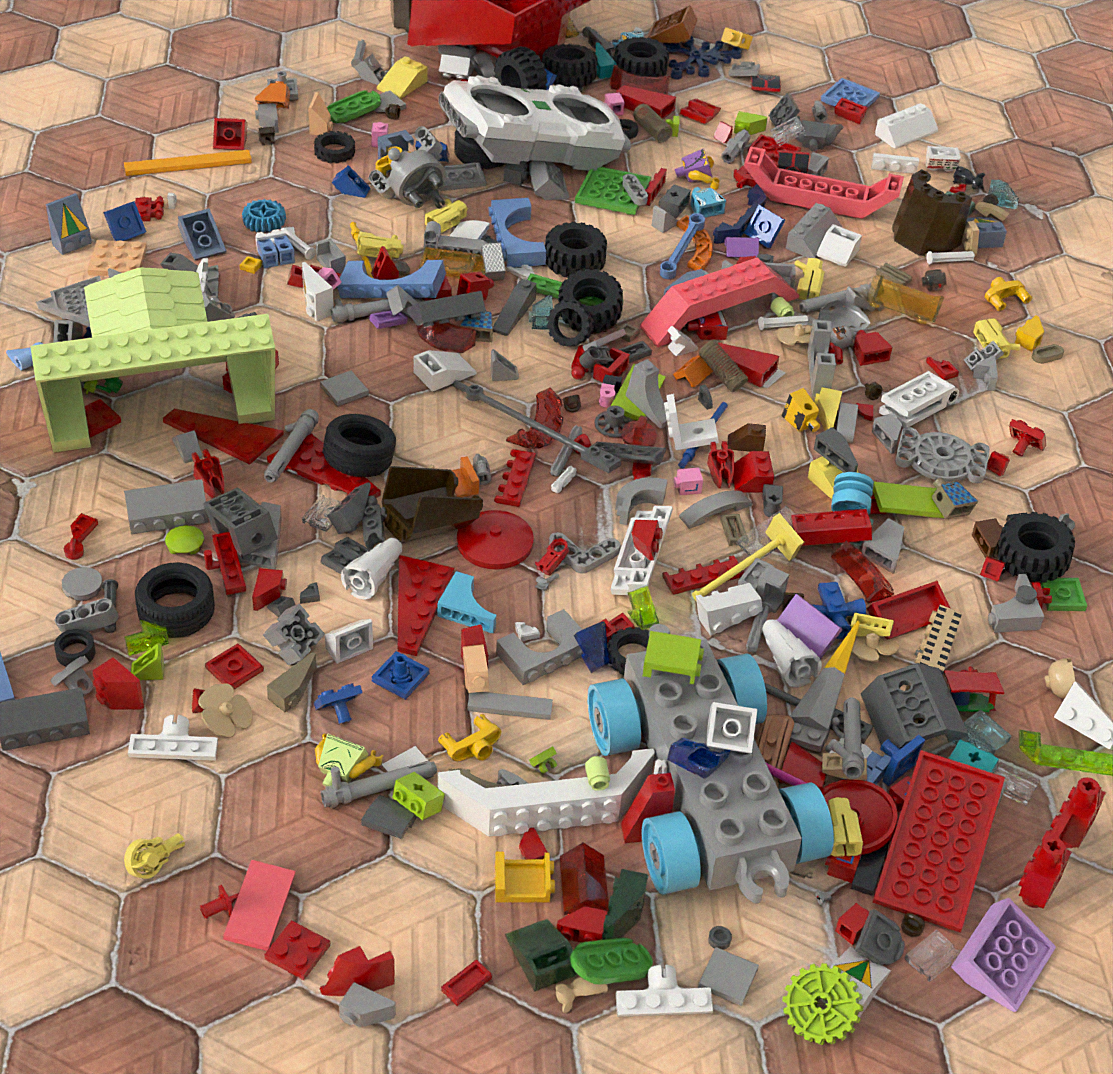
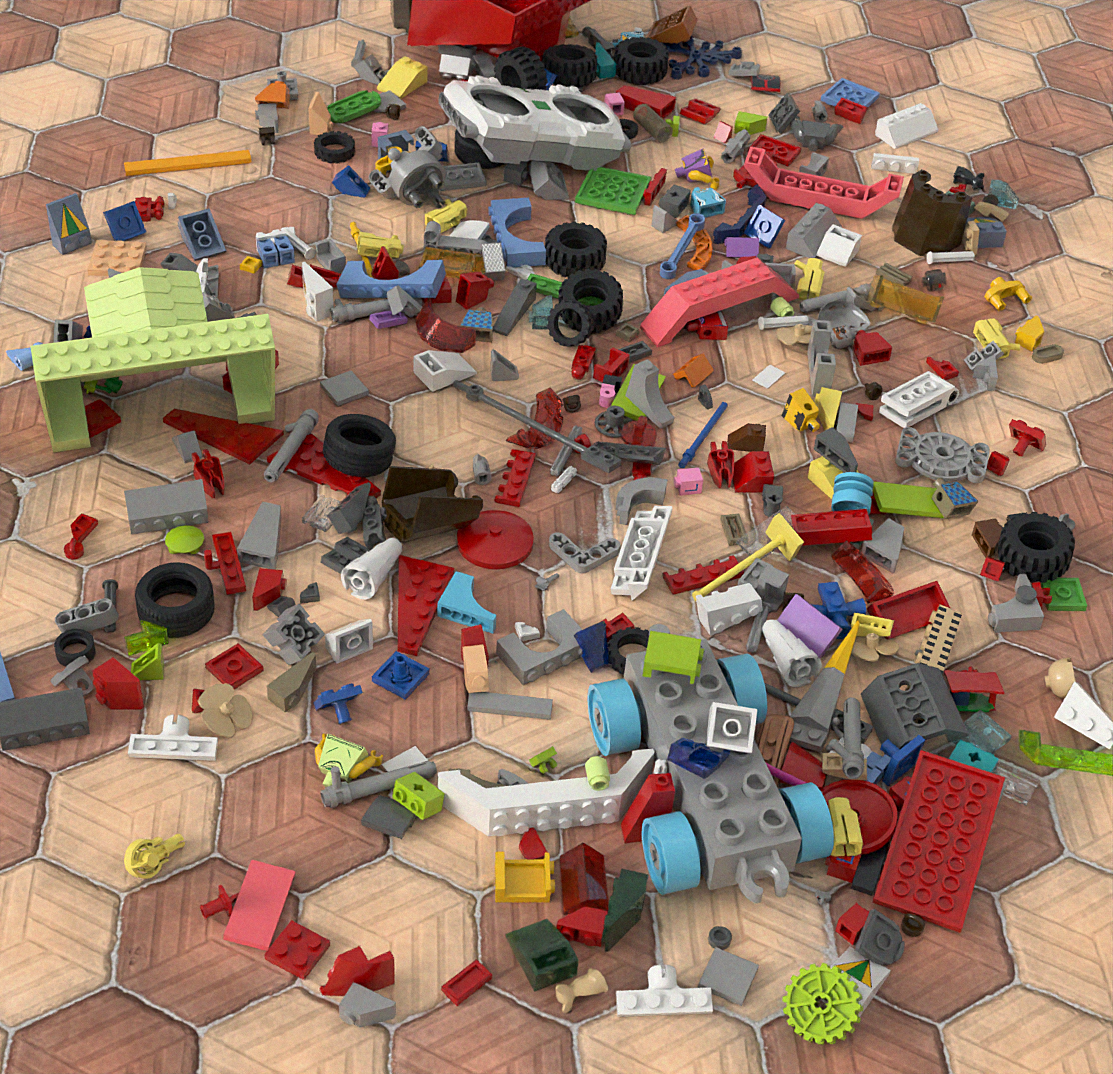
light grey wing [36,276,101,327] -> none
light grey tile [62,567,103,601] -> none
dark grey plate [203,487,278,556] -> none
red slope [213,118,248,150] -> none
dark azure gear [242,199,286,233] -> none
bright pink brick [317,267,342,290] -> none
dark grey slope [407,291,486,328] -> none
yellow connector [438,714,502,762] -> none
orange panel [452,456,479,497] -> none
red piece [535,538,569,576] -> none
bright green tile [570,938,653,985] -> none
dark grey piece [579,346,614,369] -> none
light grey tile [583,328,626,351] -> none
clear red windscreen [609,65,670,95] -> none
light grey beam [622,174,648,205] -> none
clear neon green slope [627,586,660,630] -> none
red slope [632,520,663,561] -> none
white bracket [664,394,719,450] -> none
white slope [667,326,698,356] -> none
light grey slope [679,491,752,529] -> none
dark tan piece [698,340,748,392] -> none
red slope [708,342,779,387] -> none
yellow torso [721,27,753,50] -> none
clear plate [770,116,805,146] -> none
black slope [777,150,810,174] -> none
red arm [828,343,843,365] -> none
light grey slope [872,413,902,454] -> none
clear plate [905,930,961,982] -> none
white slope [925,146,960,171] -> none
lavender slope [951,898,1056,1012] -> none
red piece [1018,777,1106,909] -> none

